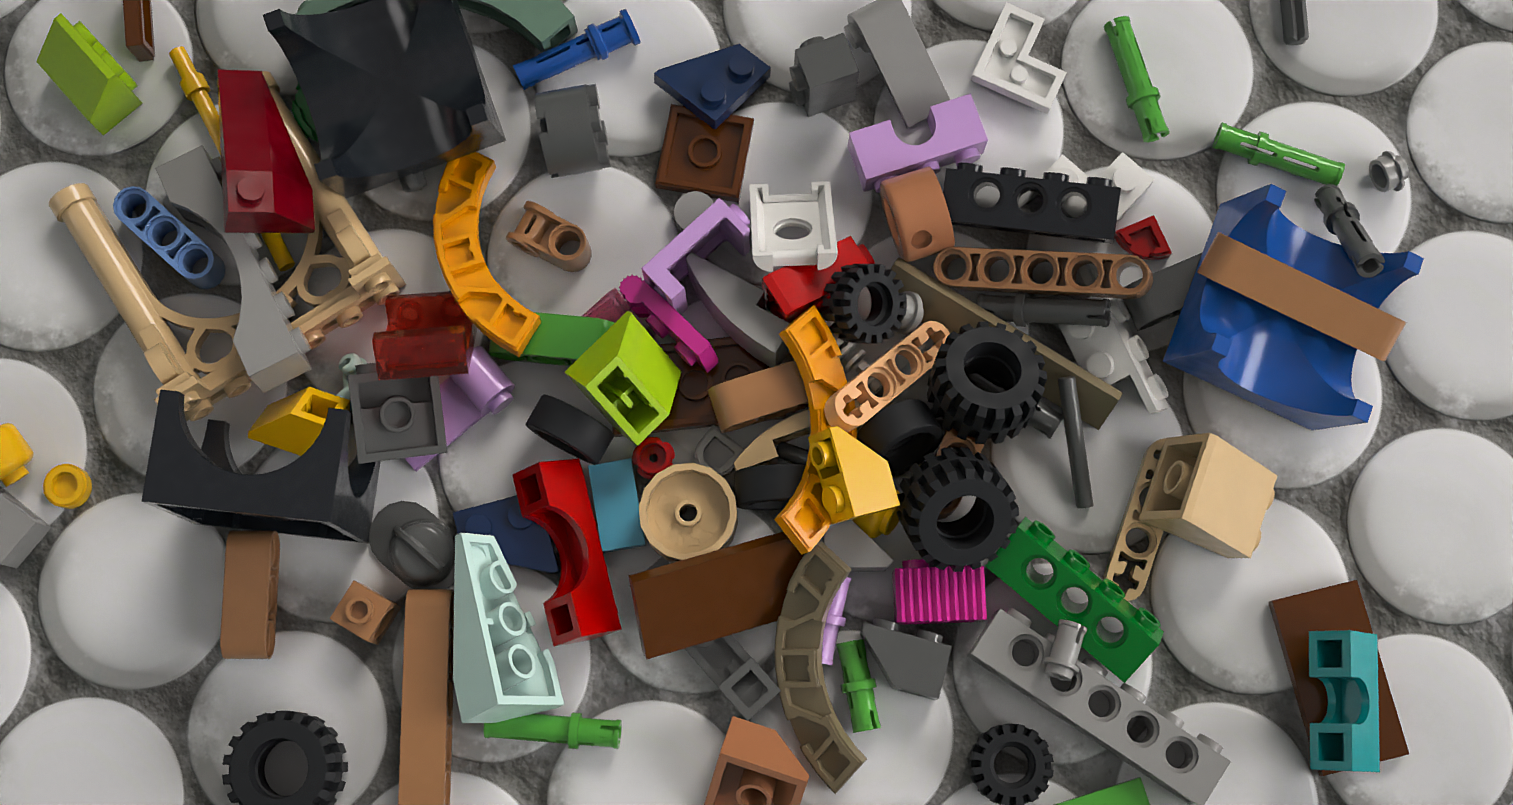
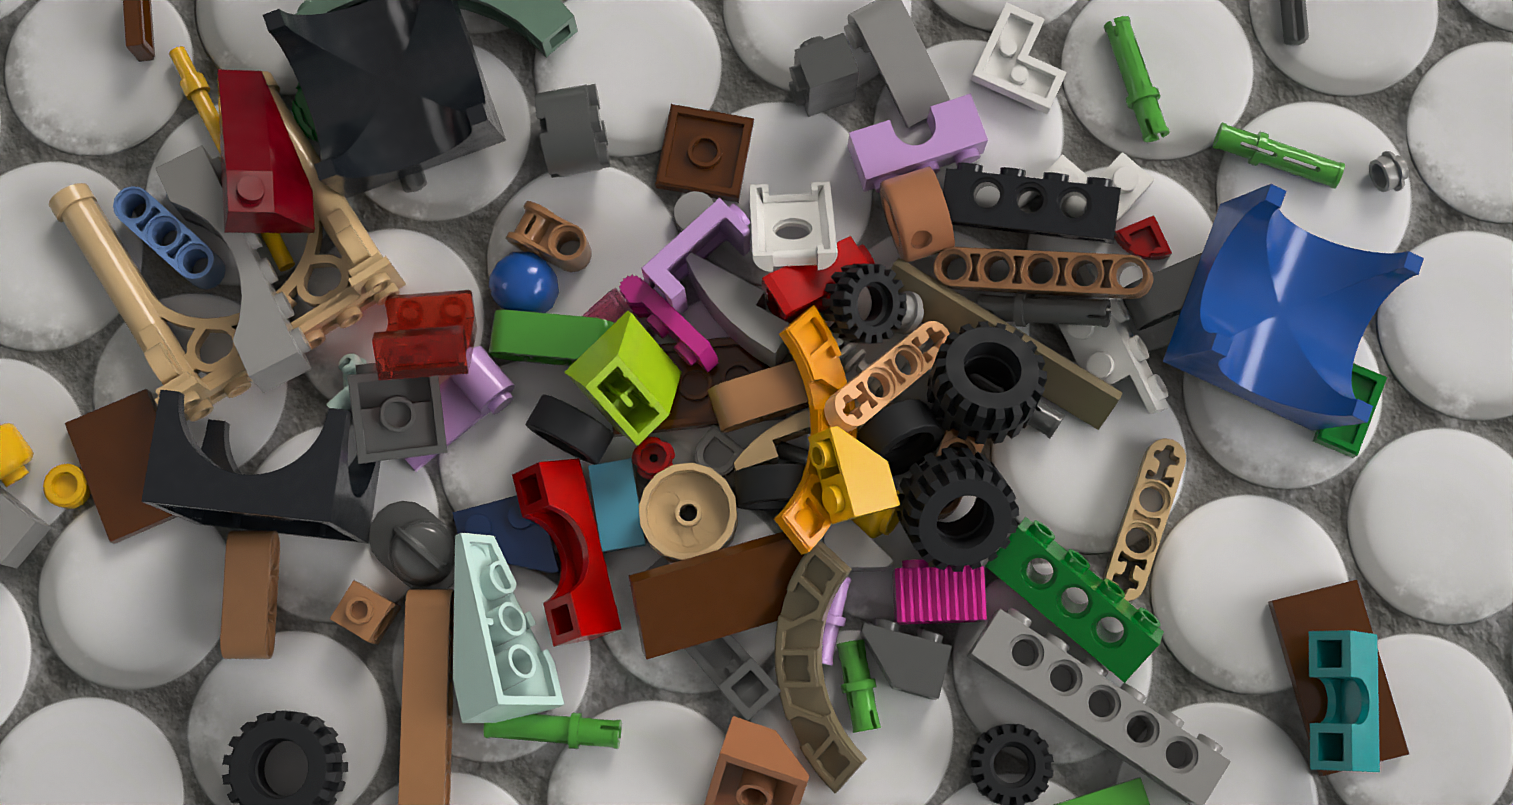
lime slope [36,13,143,136] -> none
yellow slope [248,387,350,456] -> none
light orange tile [433,152,541,357] -> none
blue pin [513,9,641,90] -> none
dark blue wing [654,44,771,130] -> none
light grey pin [1043,619,1087,681] -> none
dark grey bar [1058,376,1094,509] -> none
tan slope [1139,433,1278,558] -> none
medium nougat beam [1197,232,1407,362] -> none
dark grey pin [1314,184,1385,278] -> none
none -> reddish brown tile [65,389,177,544]
none -> blue hair [489,251,559,313]
none -> green tile [1313,363,1387,458]

